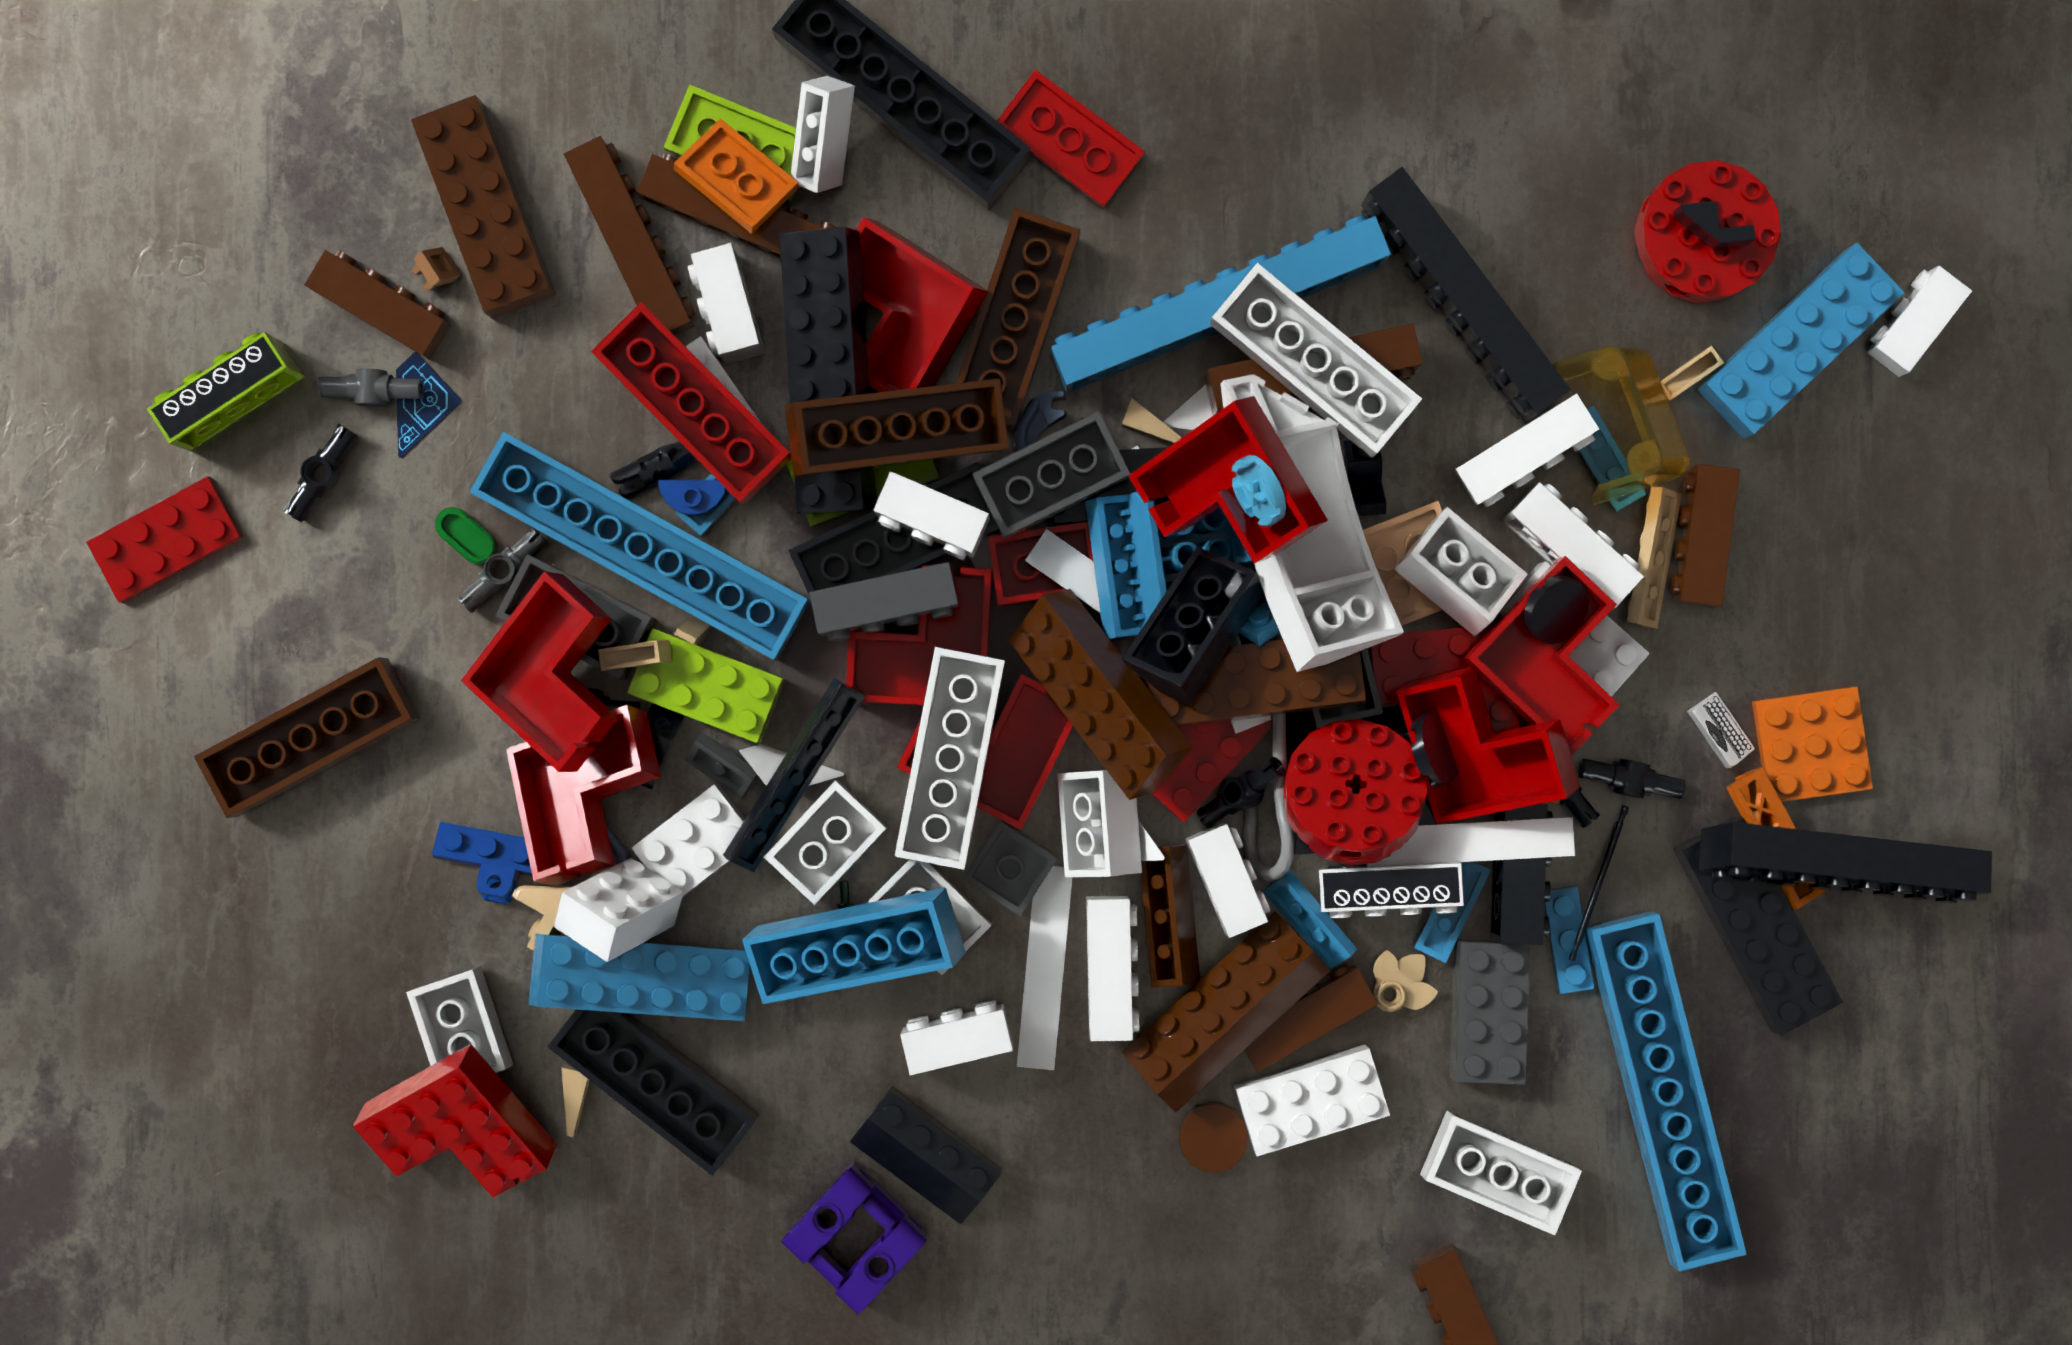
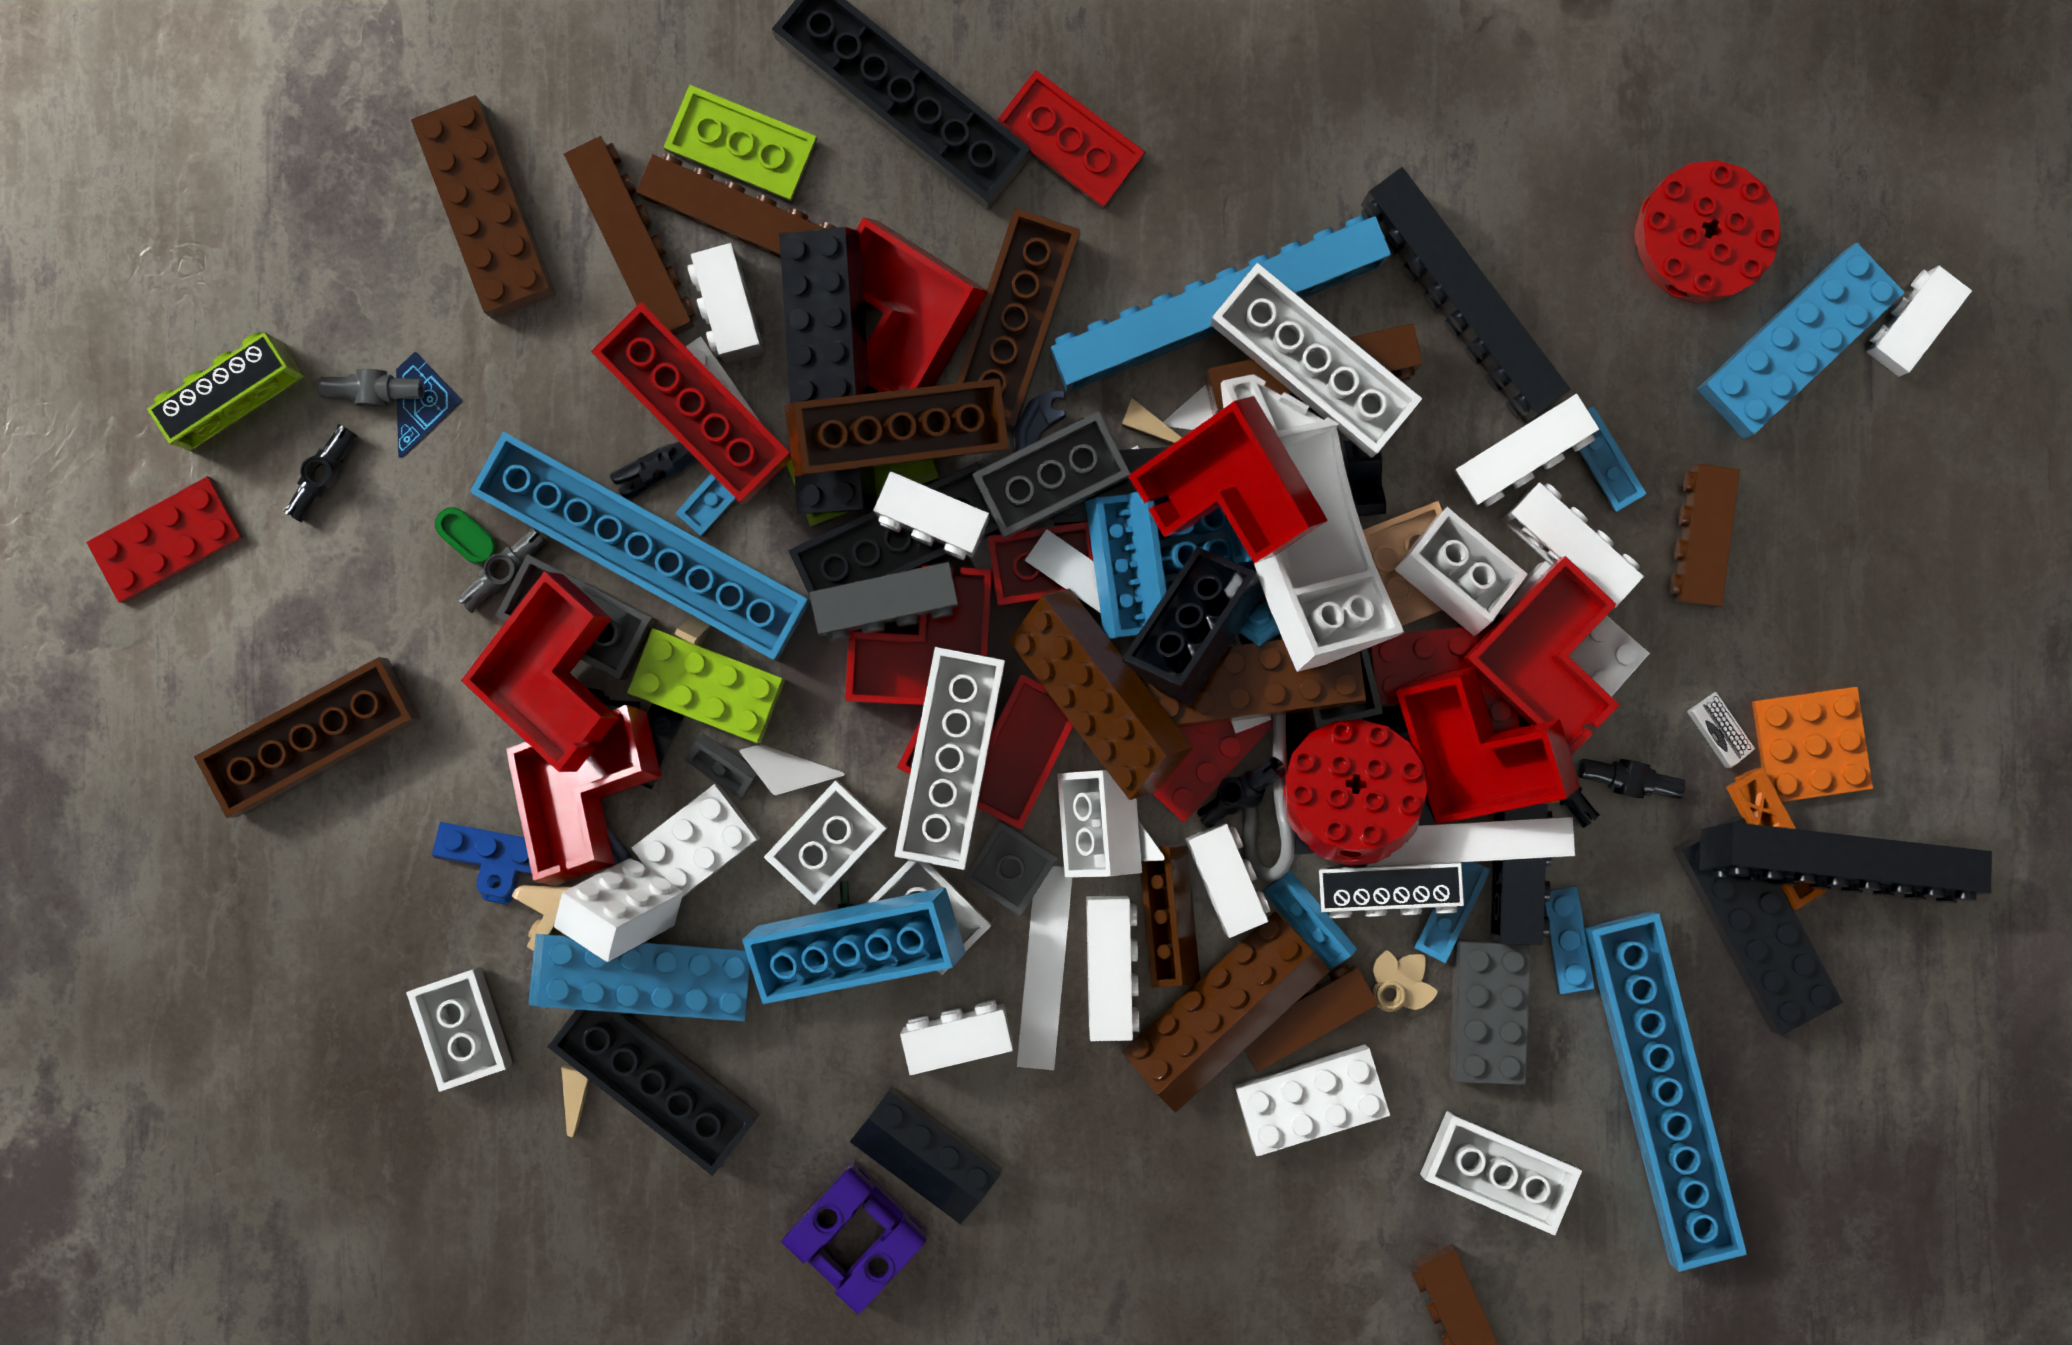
reddish brown brick [304,250,451,360] -> none
red piece [352,1044,557,1198] -> none
medium nougat tile [412,247,461,291] -> none
tan piece [598,640,672,671] -> none
blue plate [658,480,727,516] -> none
orange plate [674,118,798,234] -> none
black tile [723,678,865,872] -> none
white brick [791,76,855,193] -> none
reddish brown tile [1179,1102,1248,1173] -> none
medium azure tile [1232,455,1286,527] -> none
tile [1411,708,1459,787] -> none
black tile [1524,574,1589,644] -> none
clear yellow windscreen [1553,346,1689,505] -> none
black piece [1568,805,1629,962] -> none
tan plate [1627,486,1682,629] -> none
tan piece [1657,344,1725,400] -> none
black slope [1673,201,1756,249] -> none

